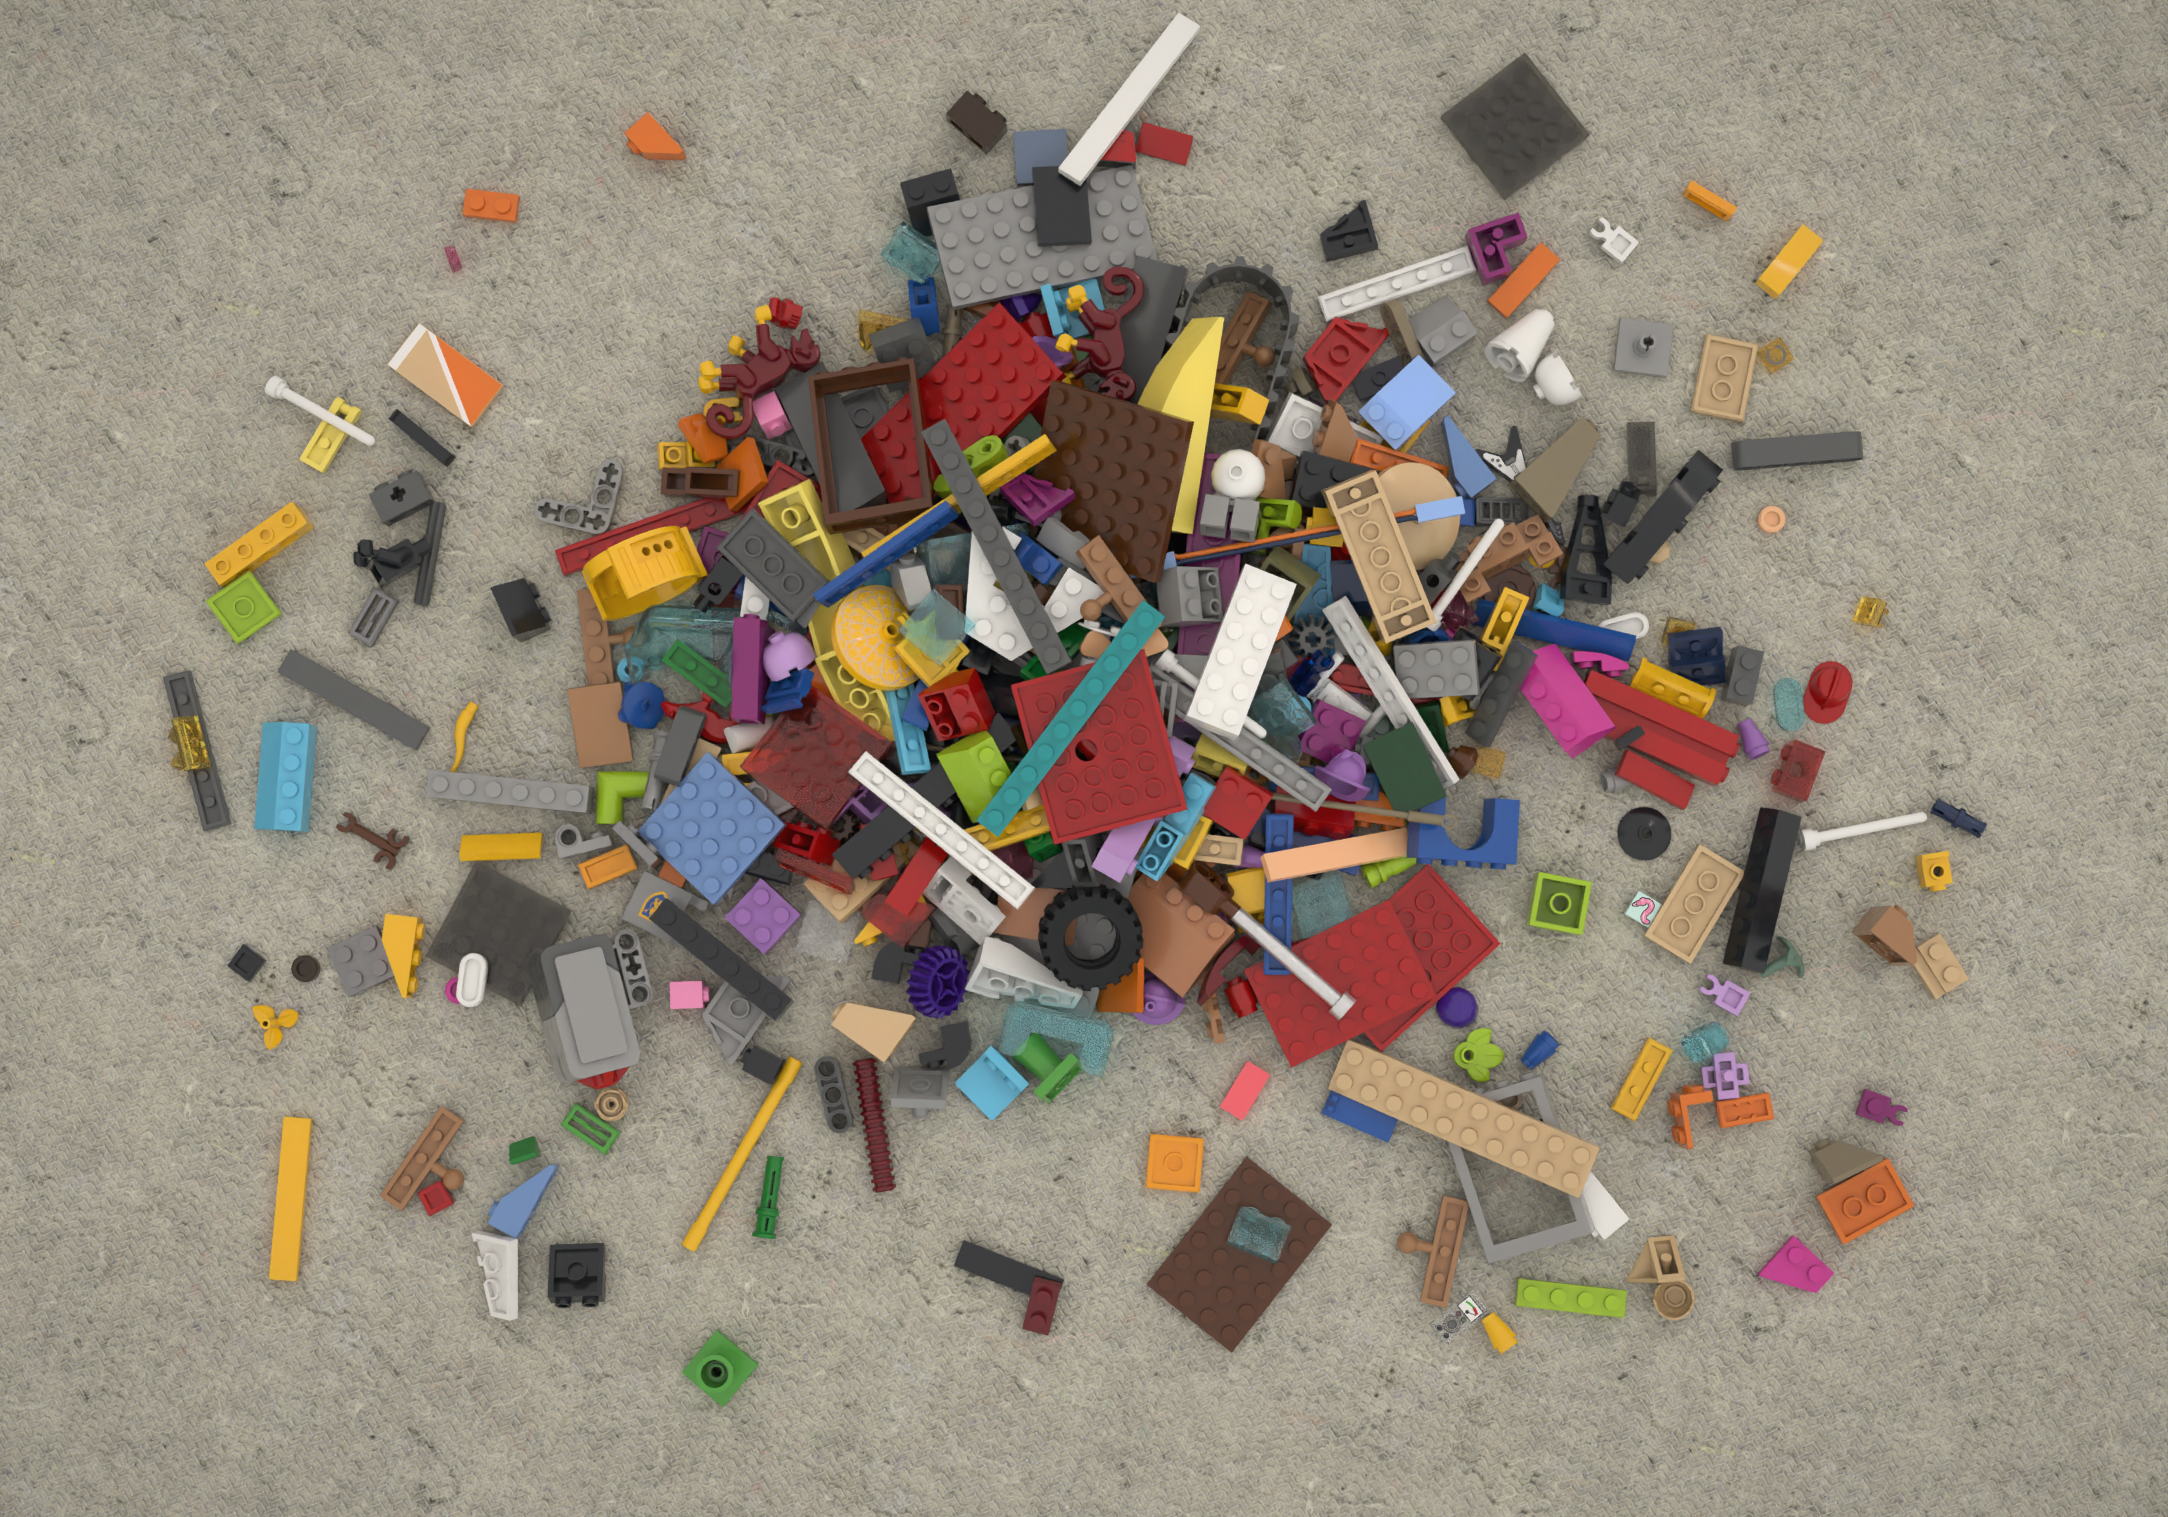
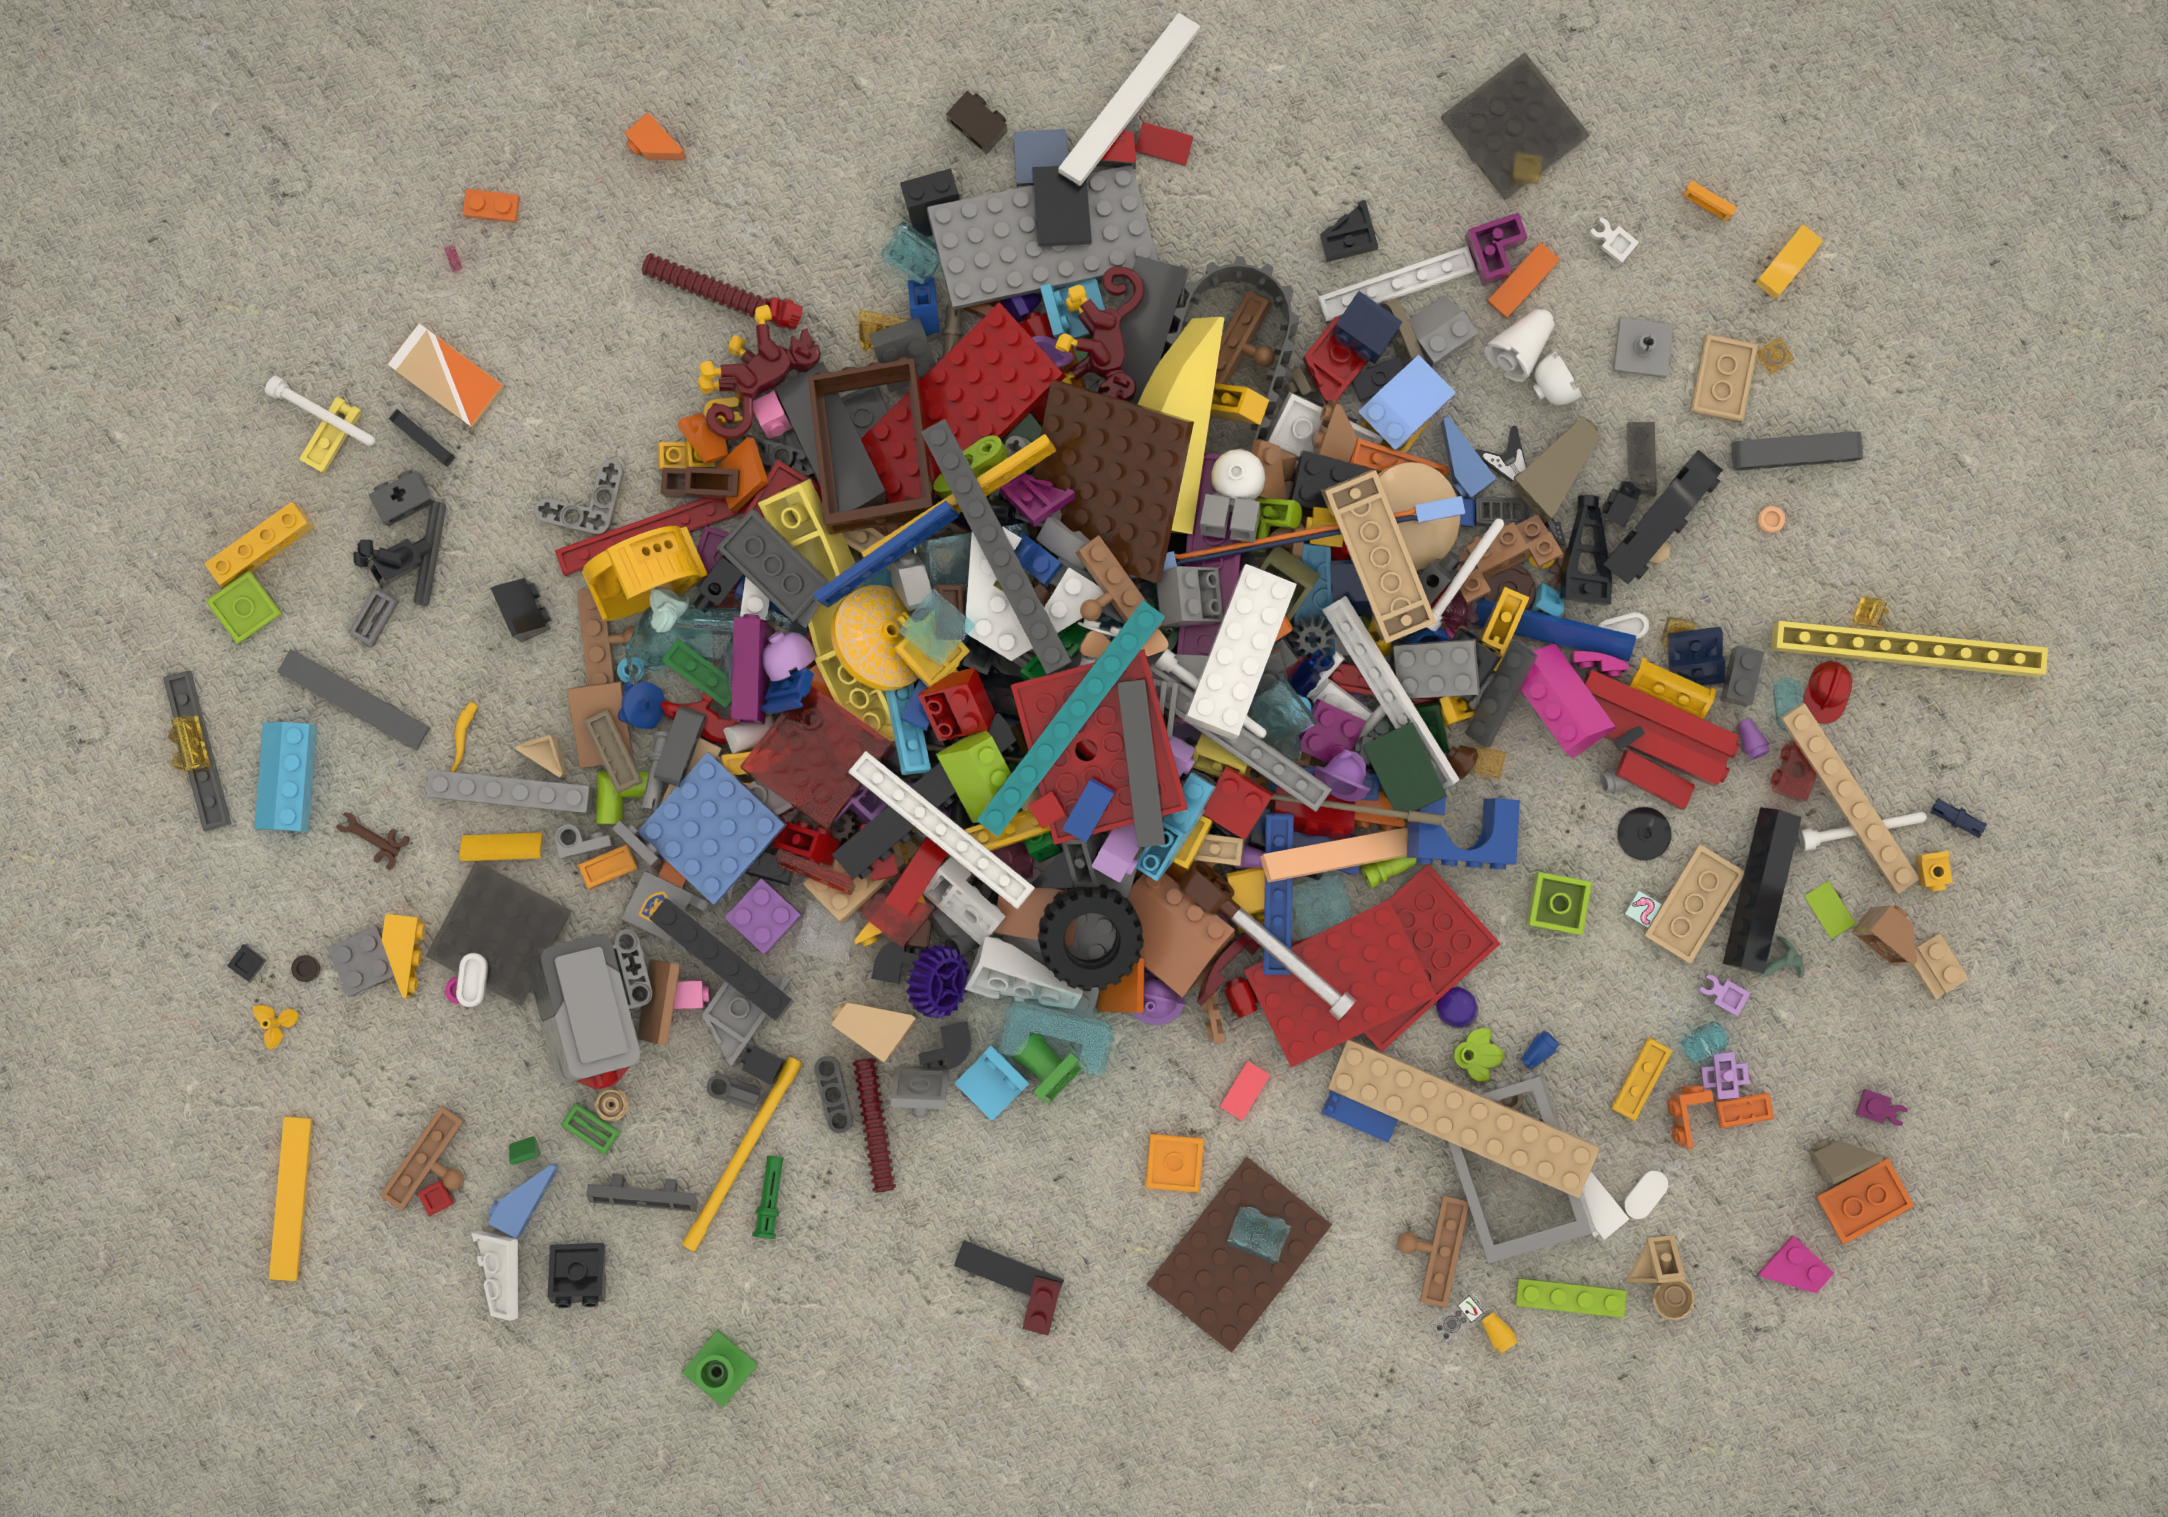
none -> tan slope [515,734,567,779]
none -> dark tan plate [583,709,643,794]
none -> dark grey hinge [586,1174,698,1212]
none -> medium nougat tile [638,959,680,1045]
none -> dark red piece [642,253,769,318]
none -> light aqua hair [649,586,689,633]
none -> dark grey piece [706,1074,762,1111]
none -> red tile [1028,790,1066,829]
none -> blue slope [1062,778,1115,843]
none -> dark grey tile [1117,679,1165,848]
none -> dark blue slope [1332,291,1402,365]
none -> clear yellow tile [1511,153,1542,184]
none -> white tile [1623,1170,1668,1219]
none -> light yellow brick [1770,621,2048,678]
none -> tan plate [1780,703,1920,894]
none -> lime sticker [1804,881,1856,939]

